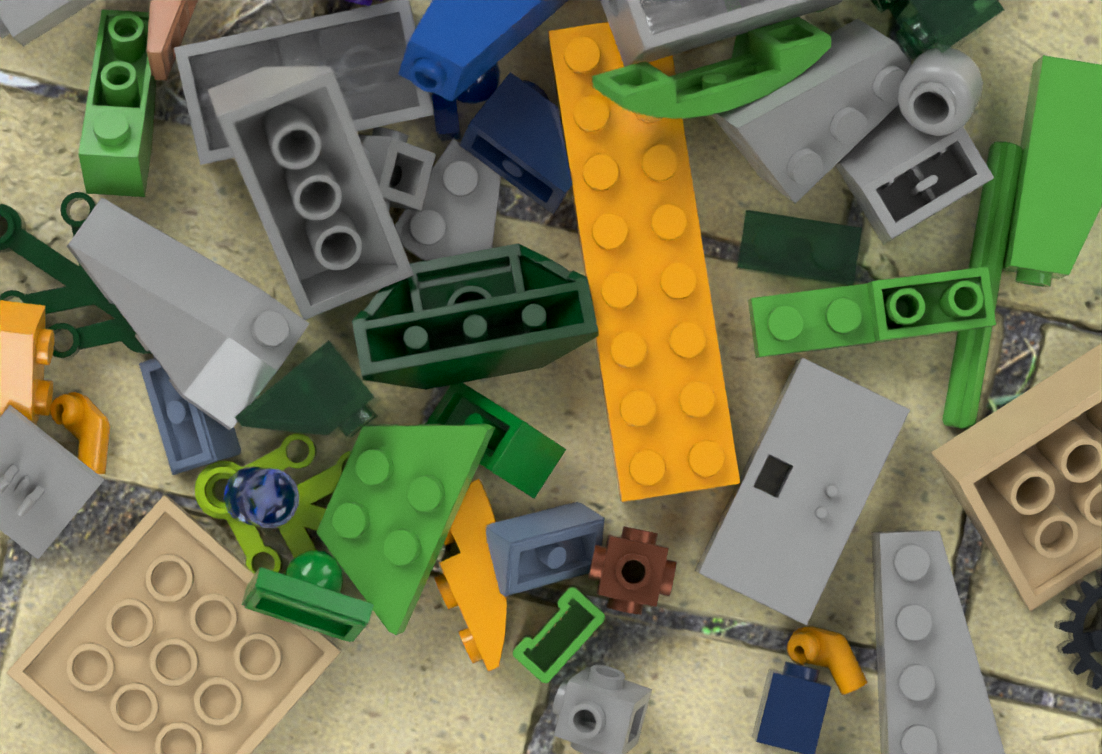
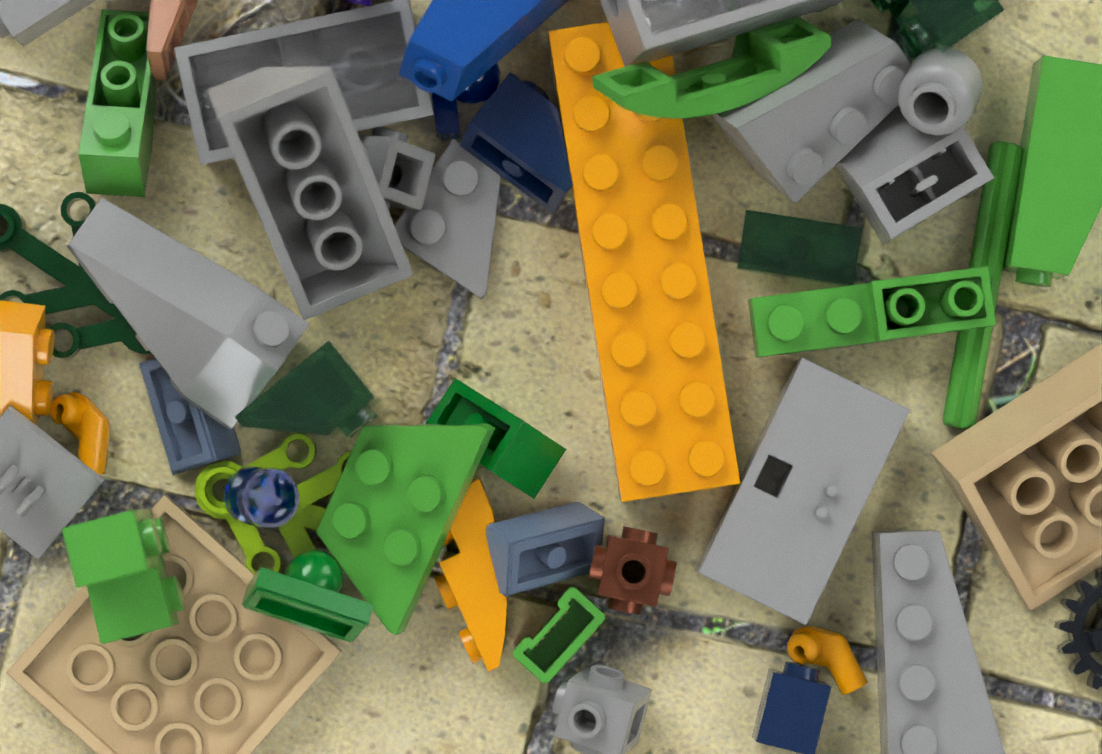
dark green wedge [352,243,599,390] -> none
none -> bright green brick [62,508,185,644]

